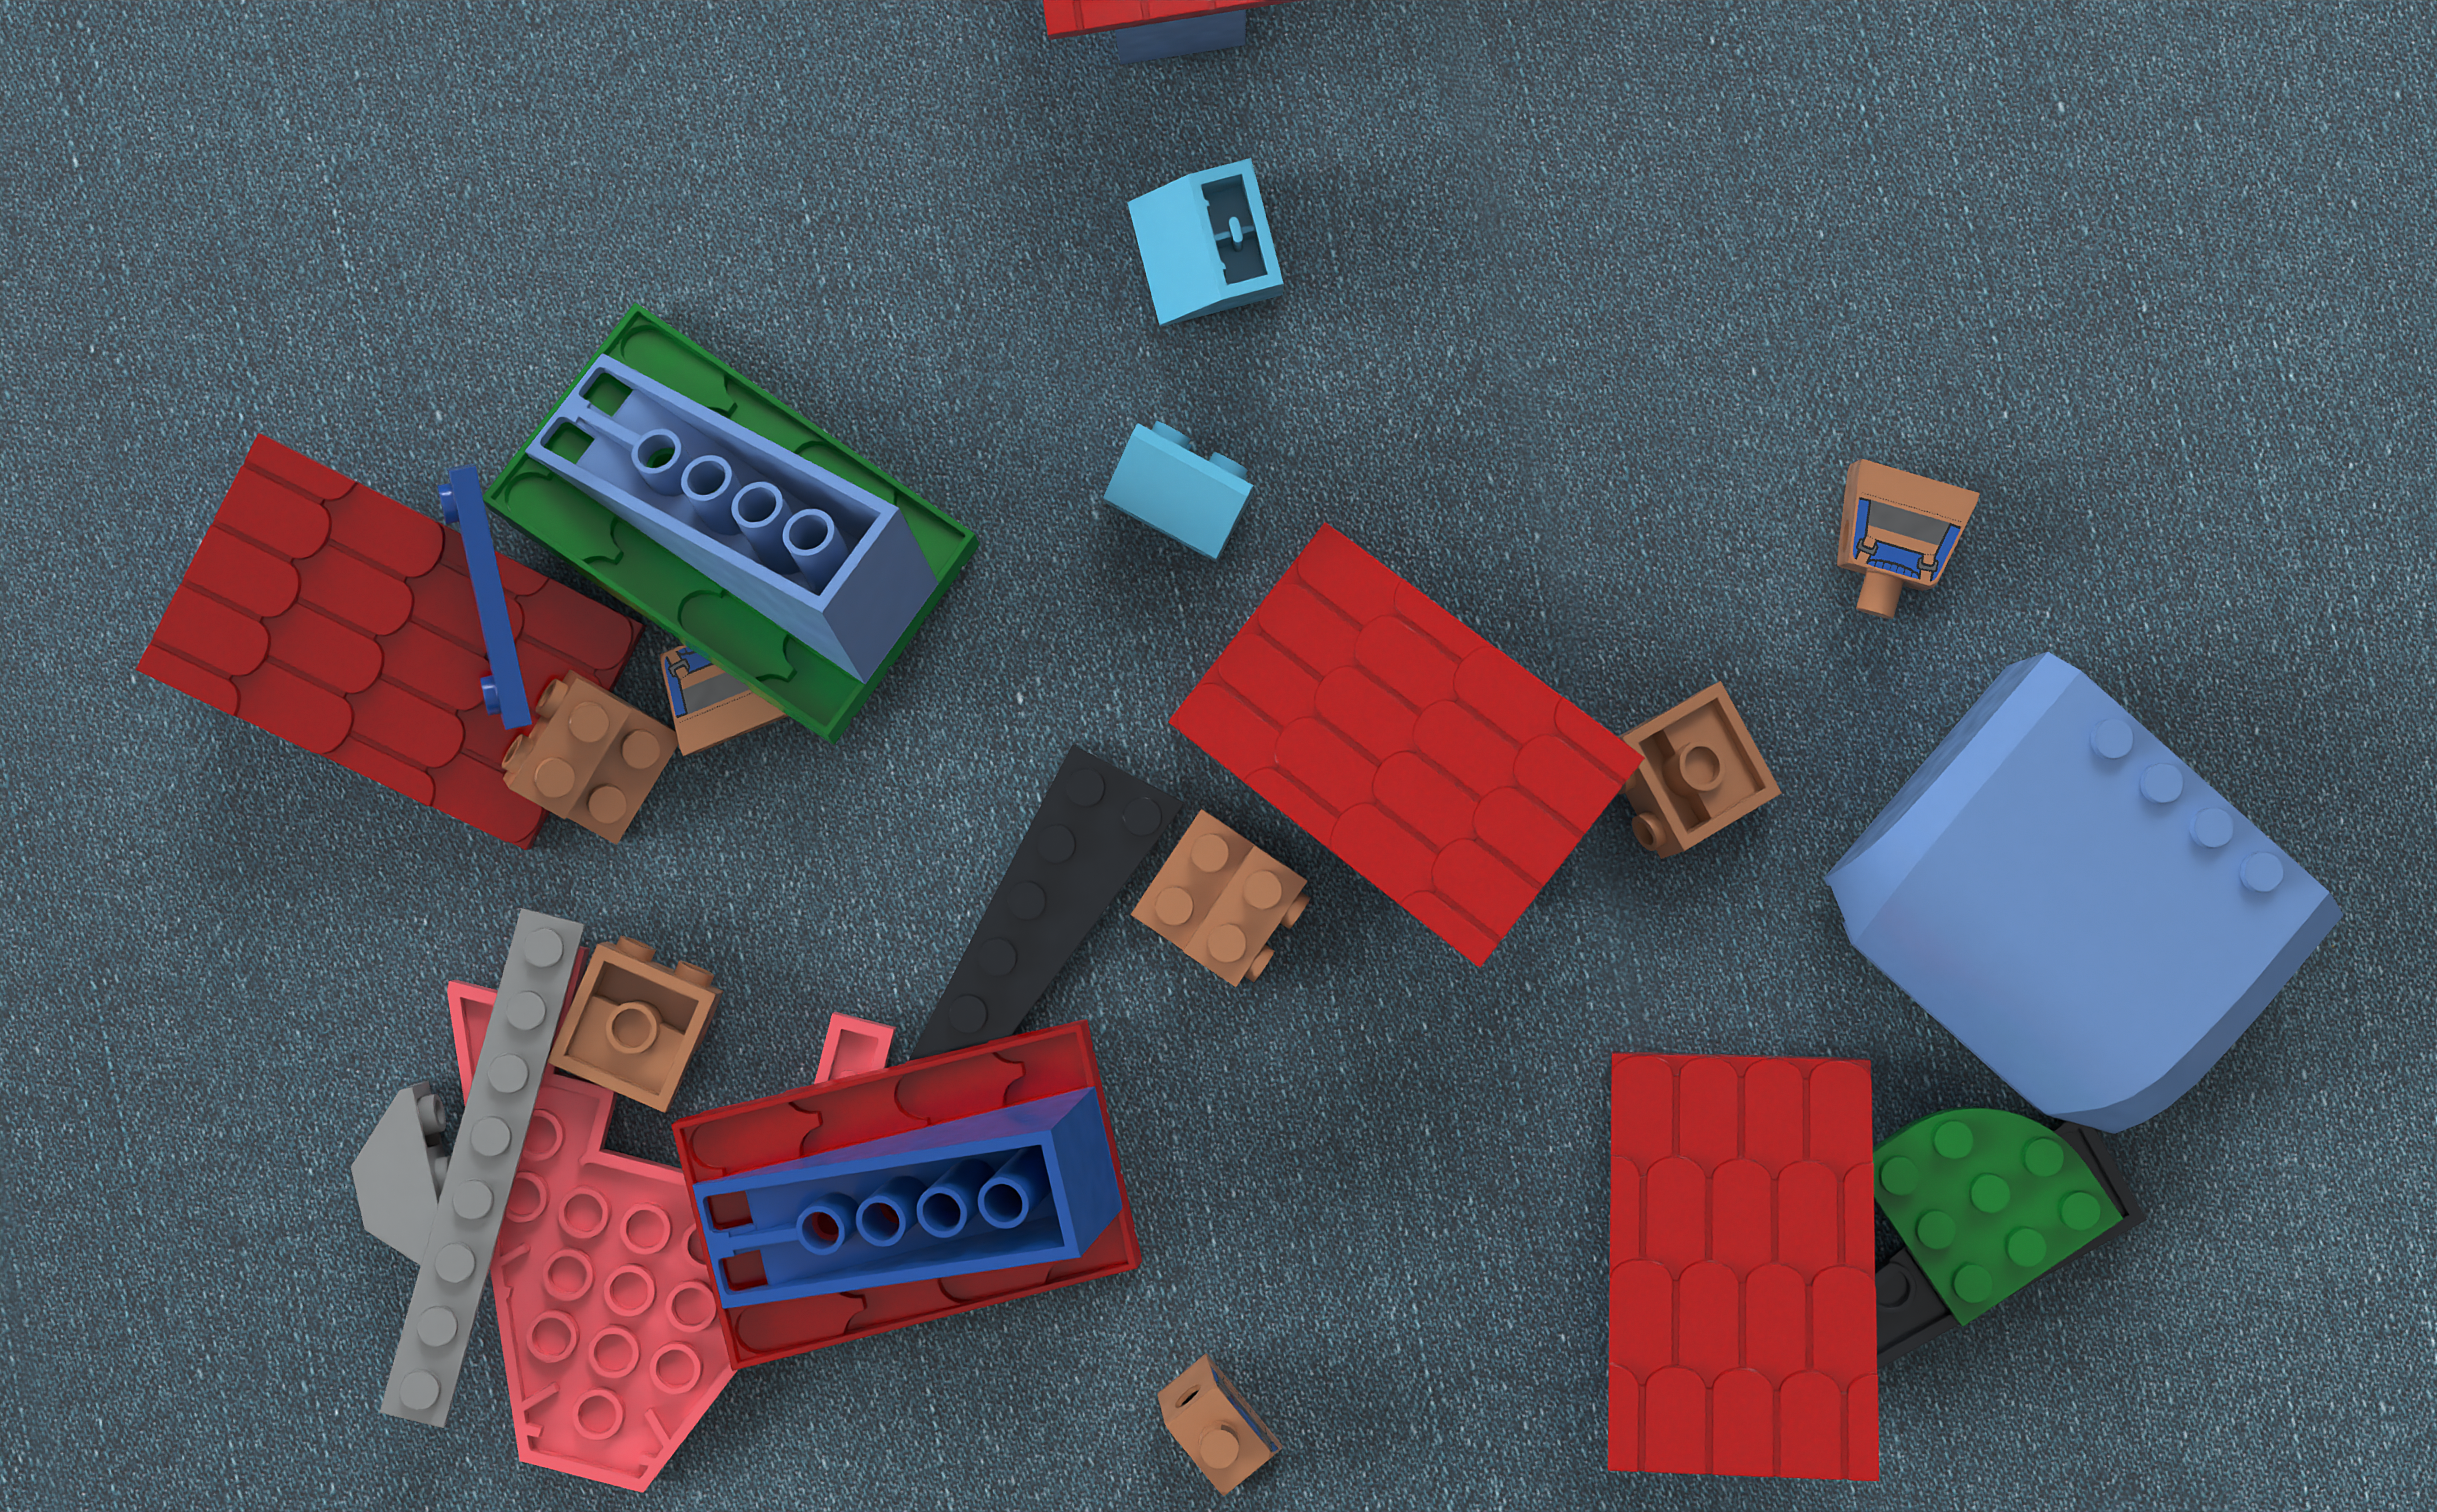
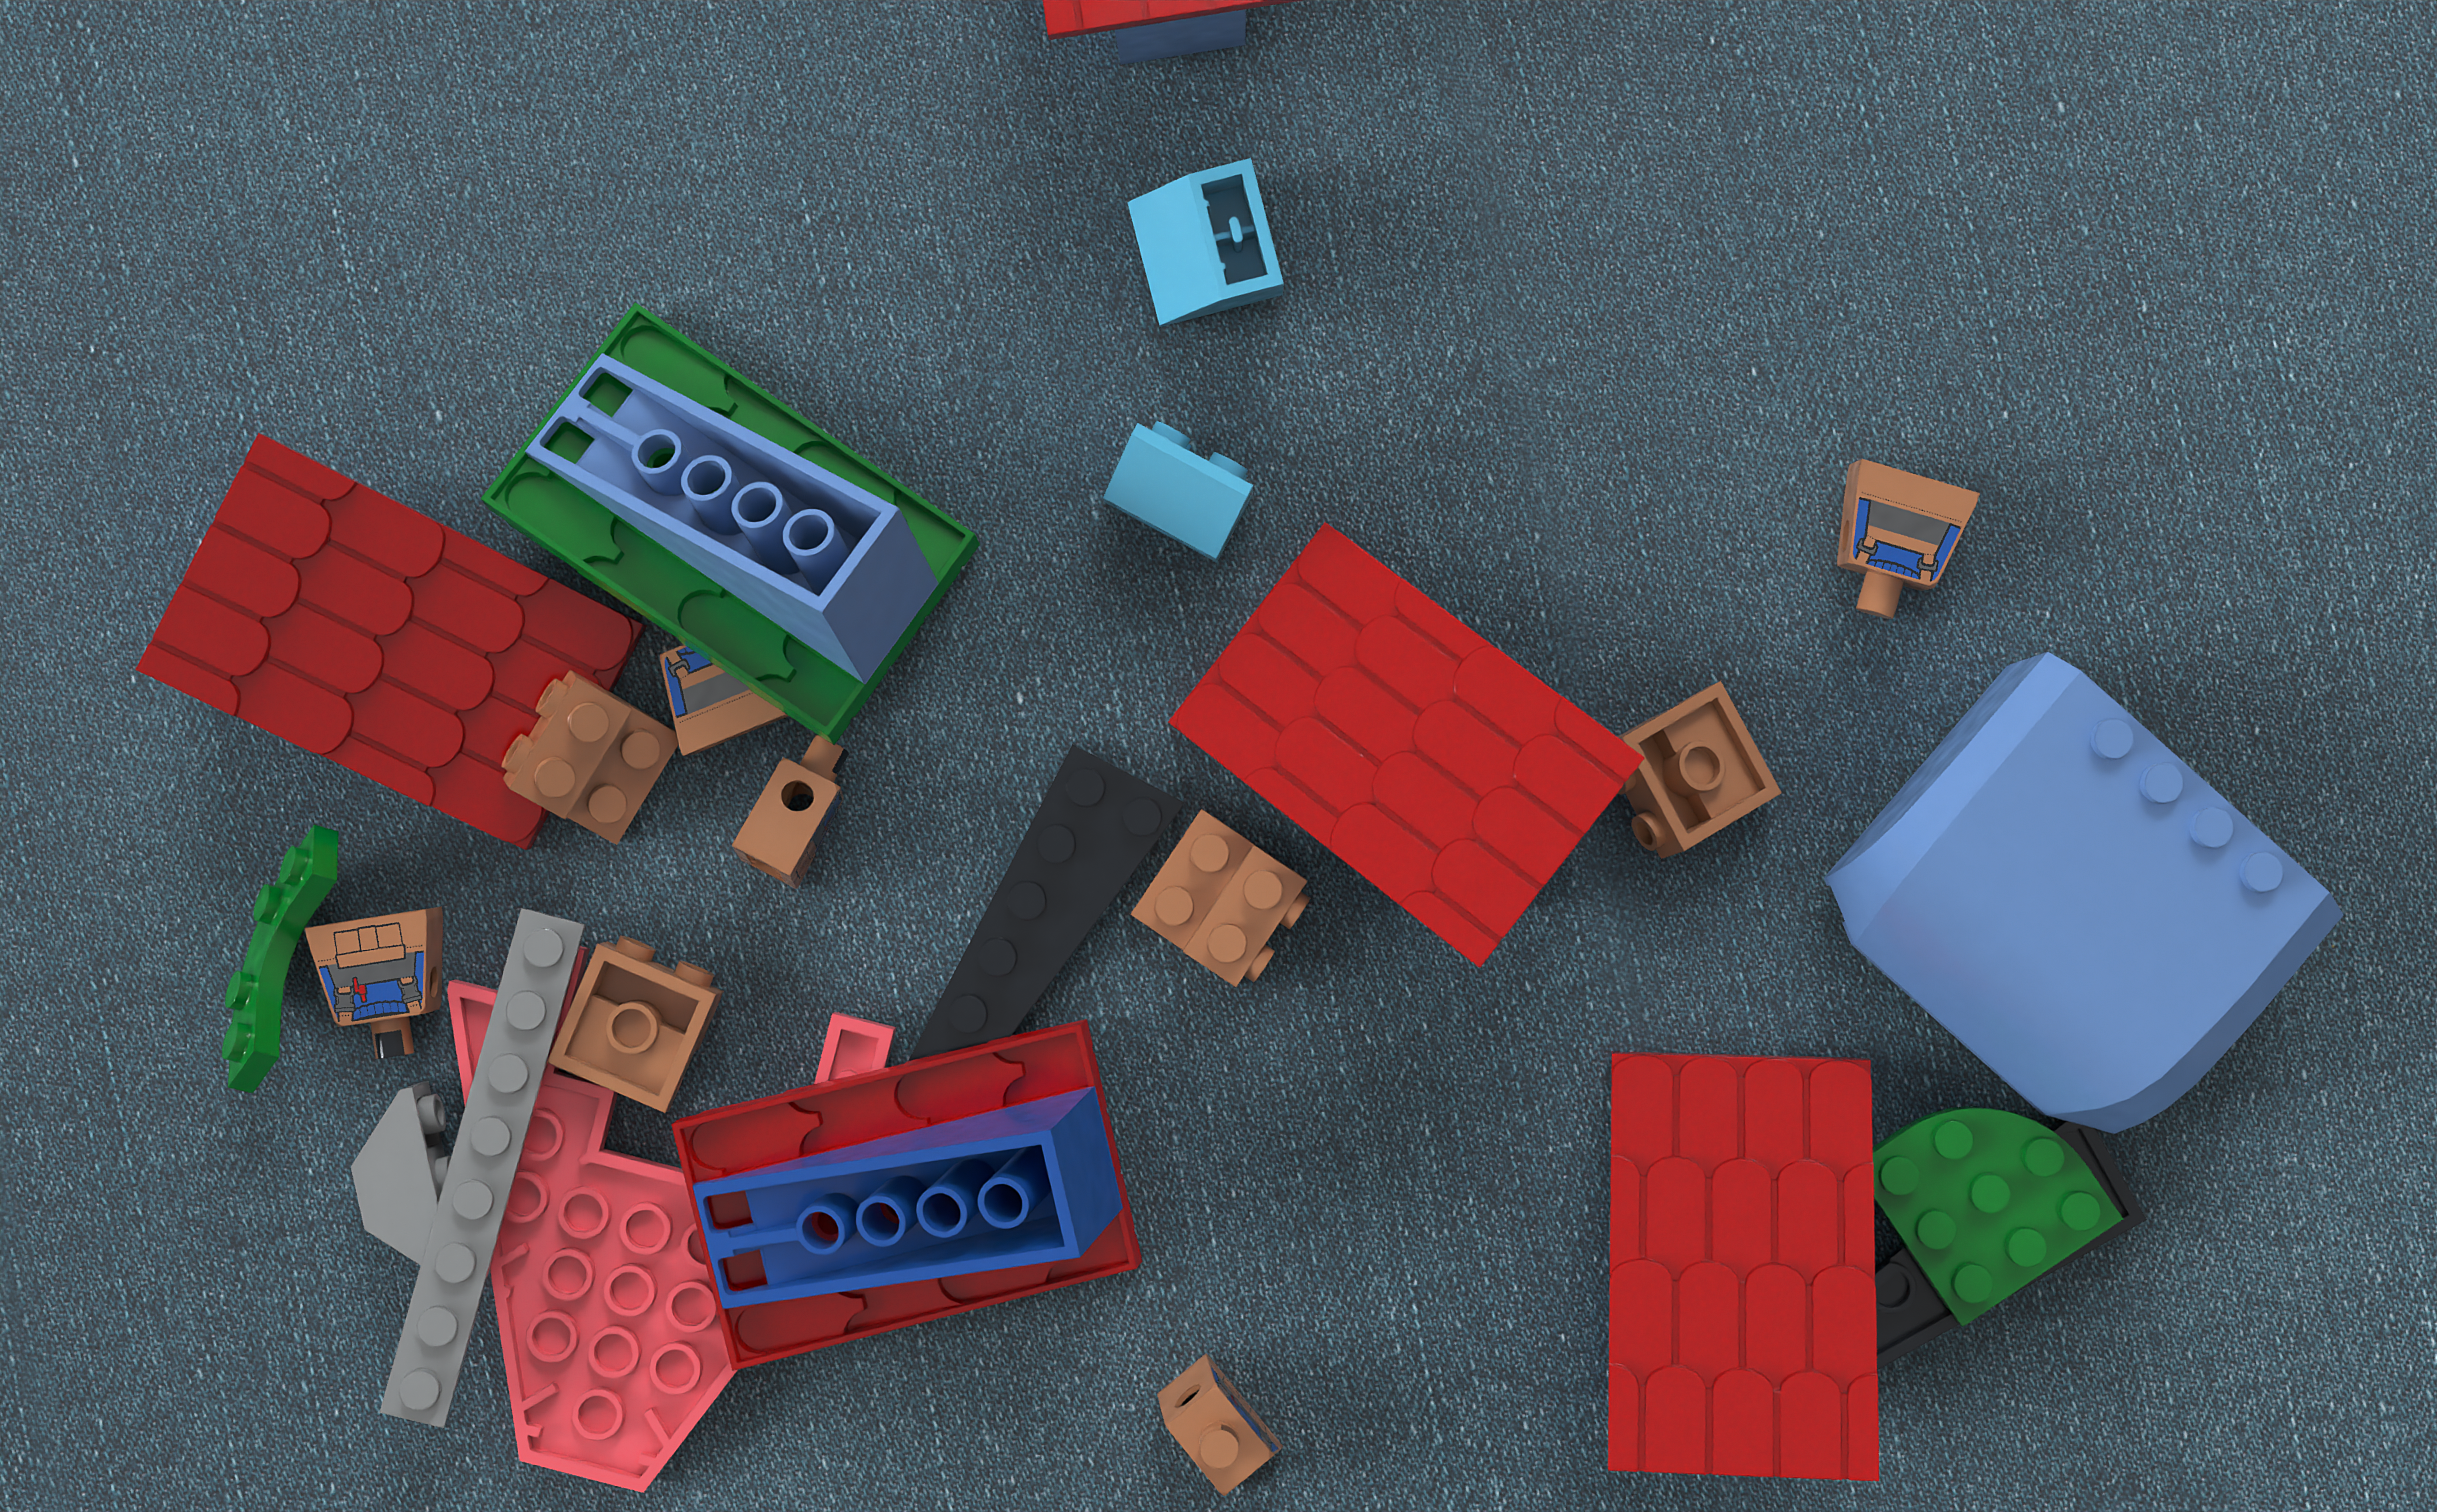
blue plate [437,463,532,730] -> none
none -> green plate [222,824,339,1093]
none -> torso [305,906,443,1059]
none -> nougat torso [732,735,849,889]

